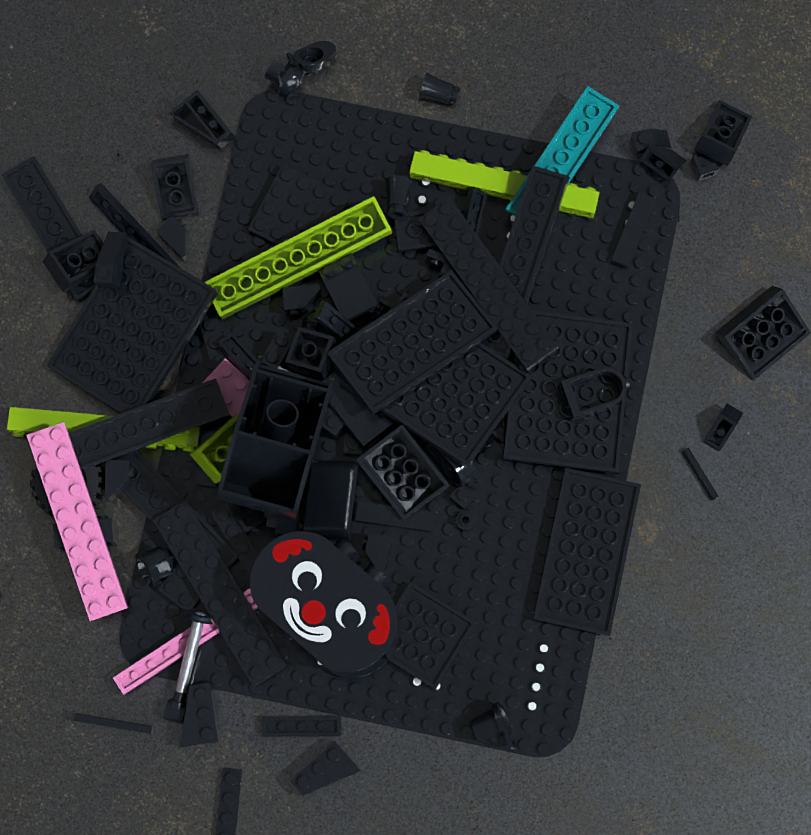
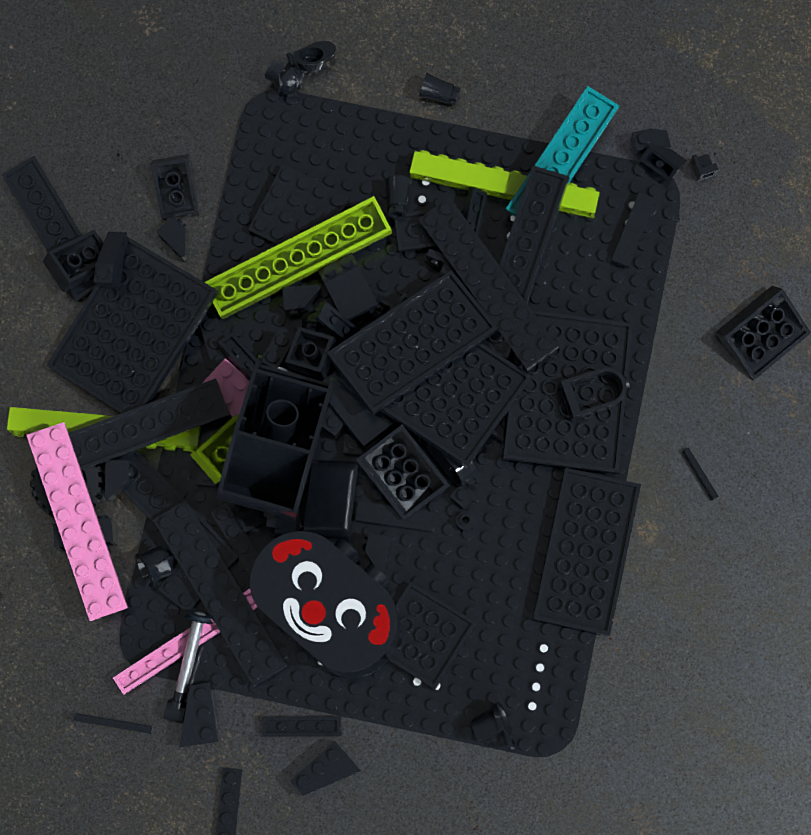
black plate [89,183,180,268] -> none
black wedge [168,90,236,149] -> none
black slope [694,100,752,166] -> none
black slope [704,403,743,451] -> none

